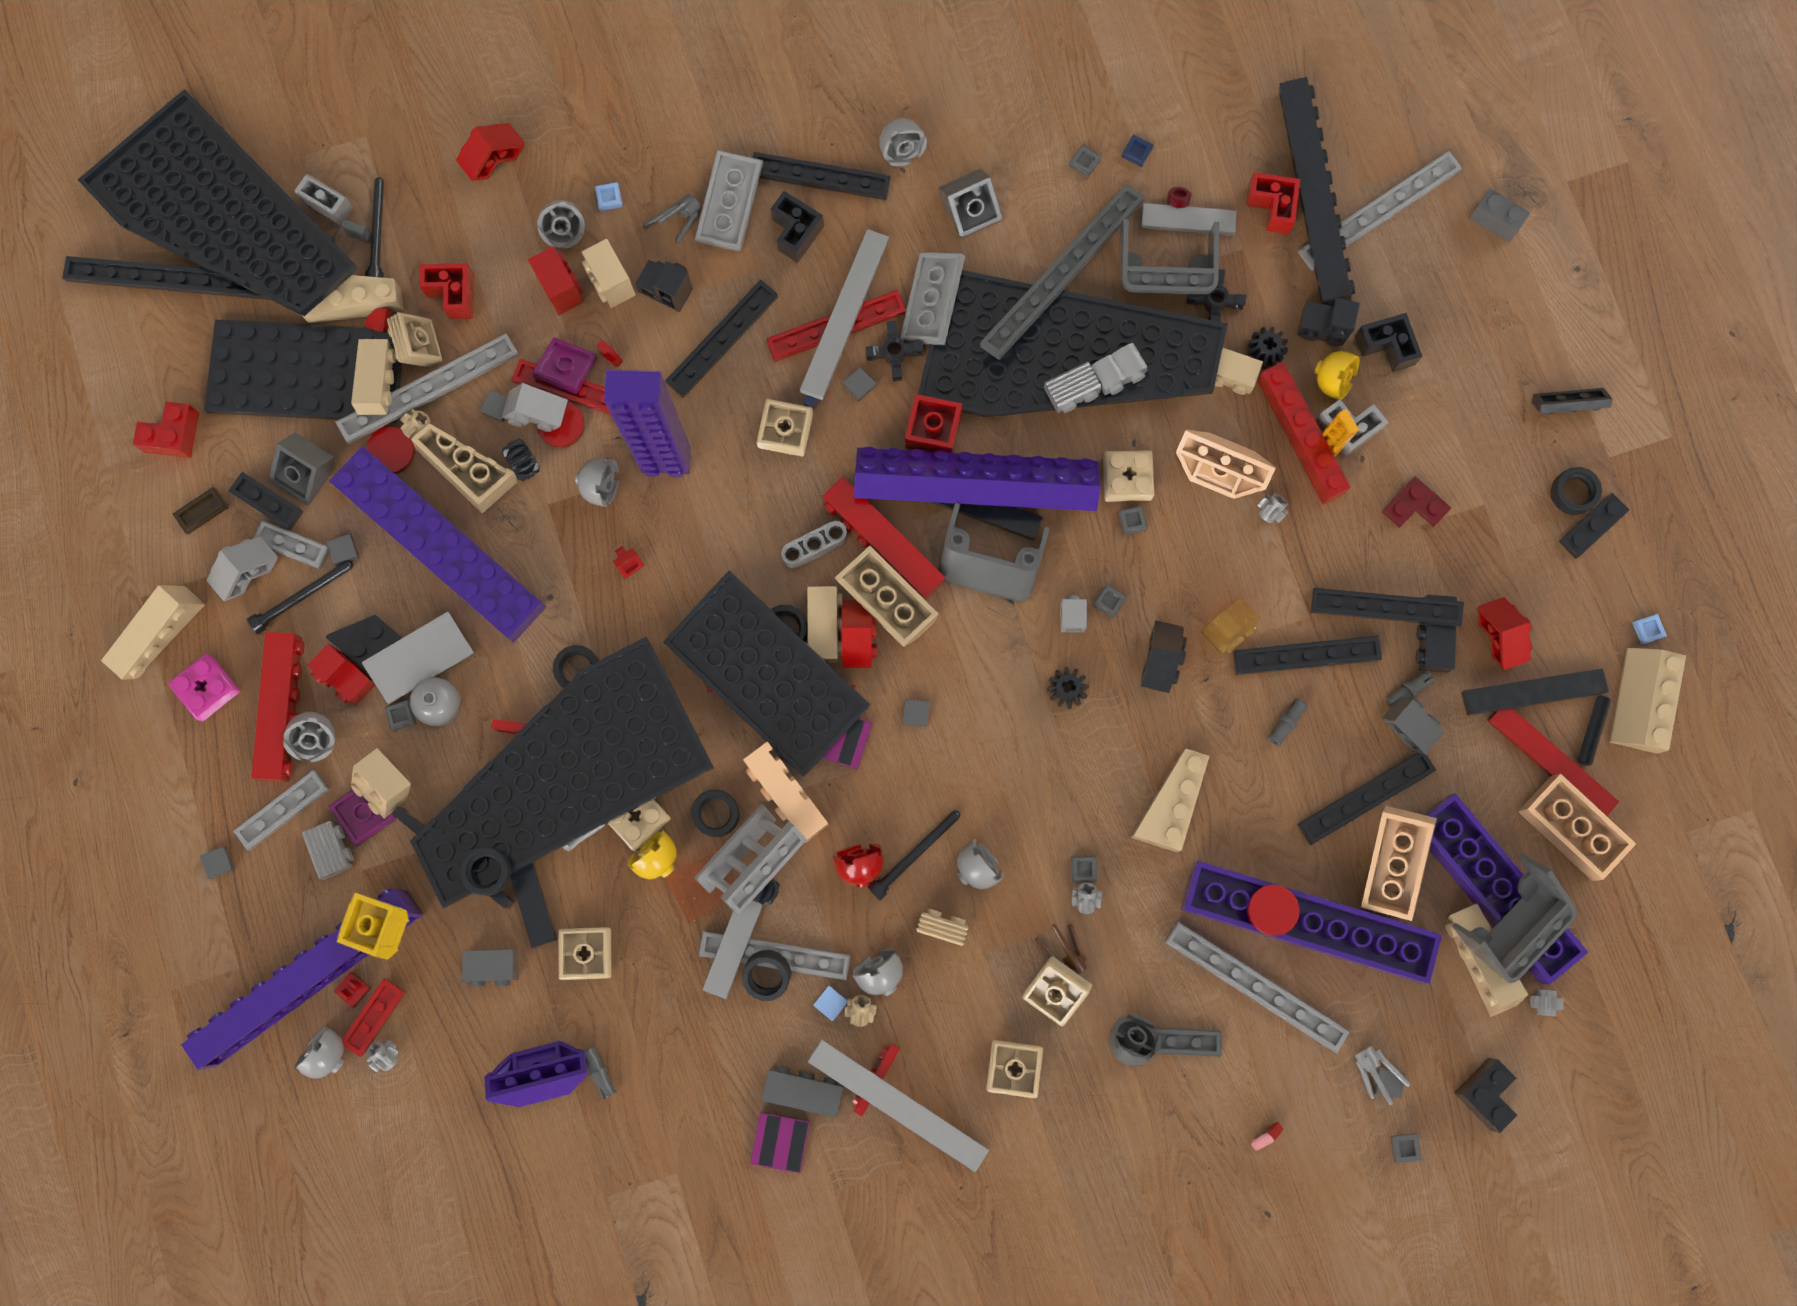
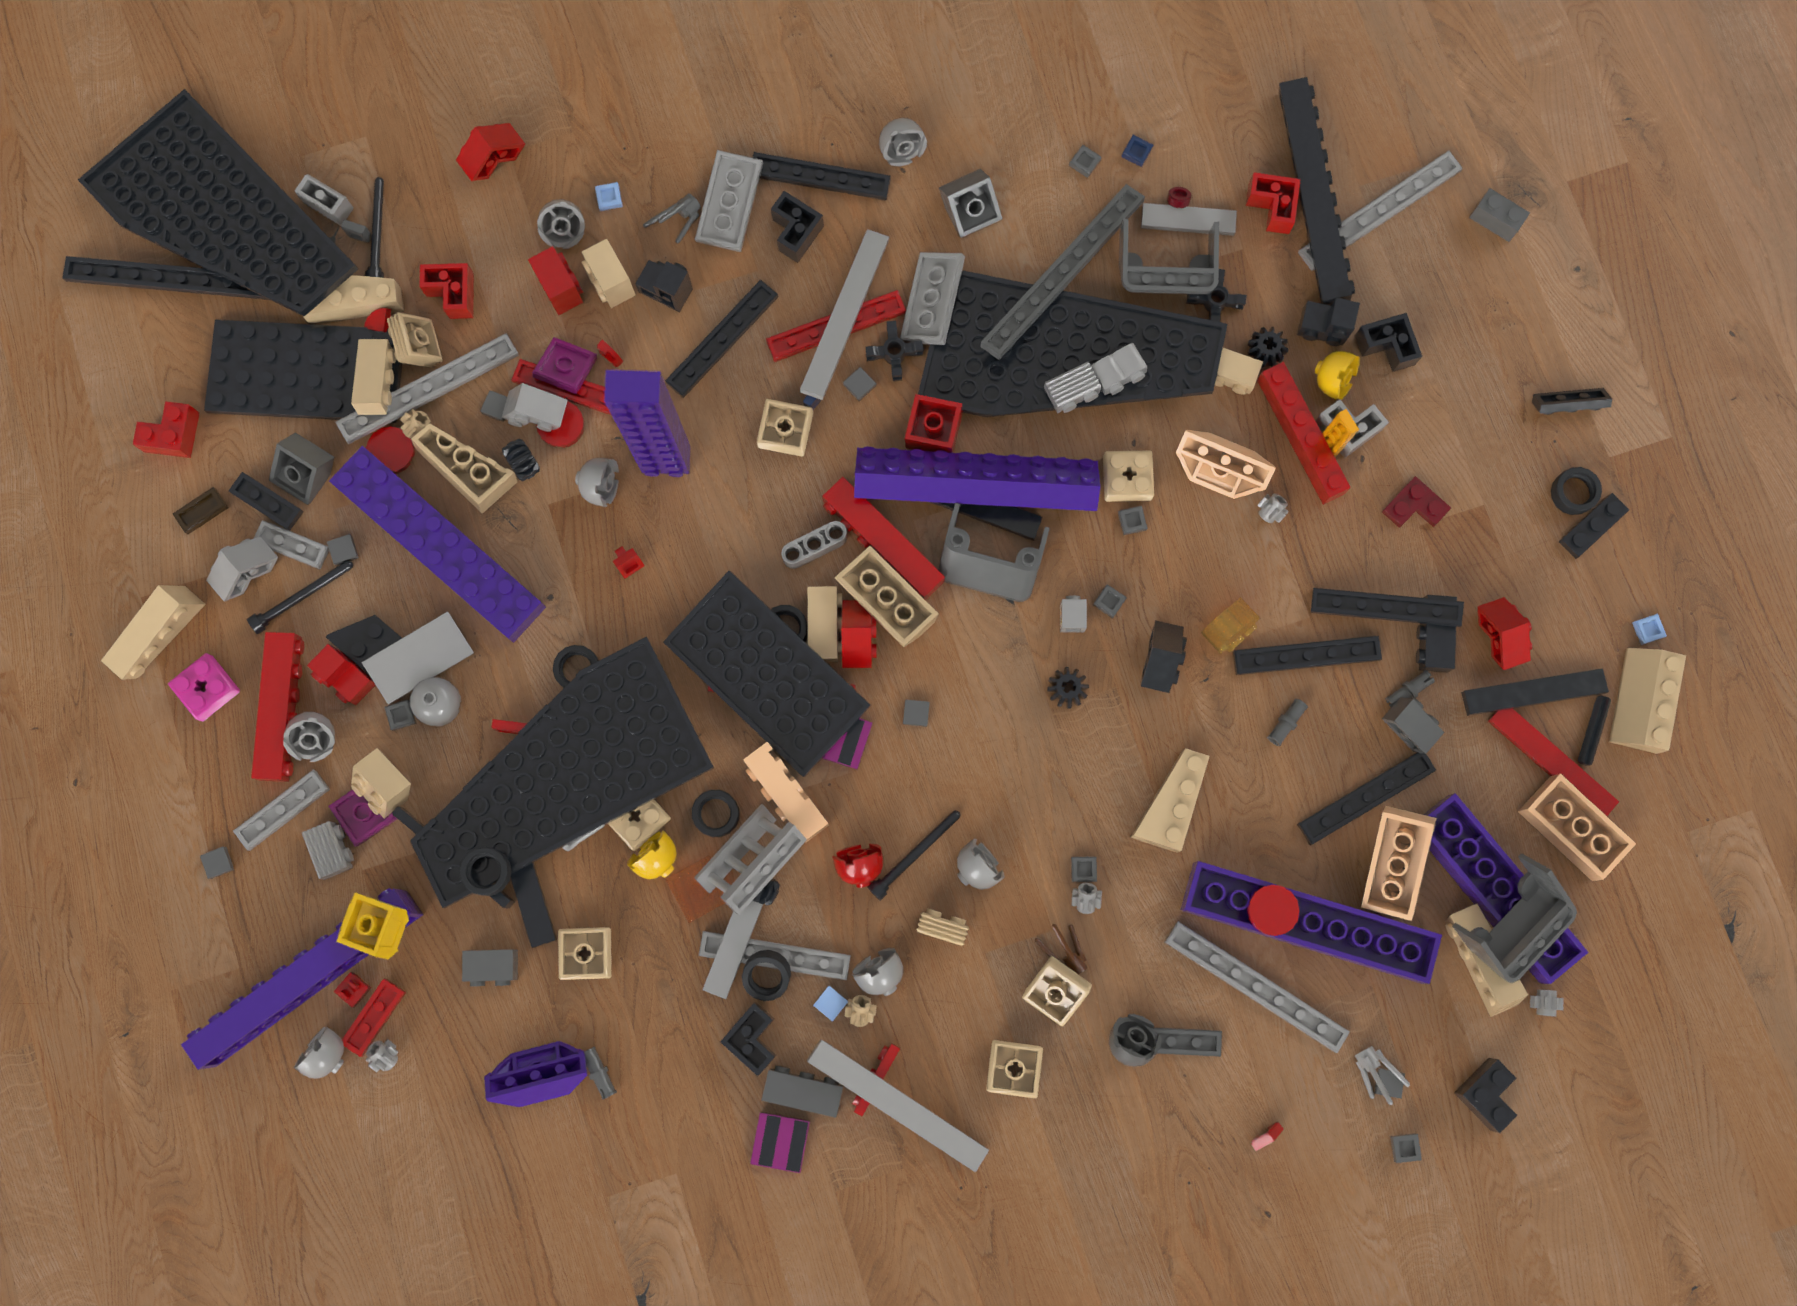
none -> black brick [720,1002,777,1076]

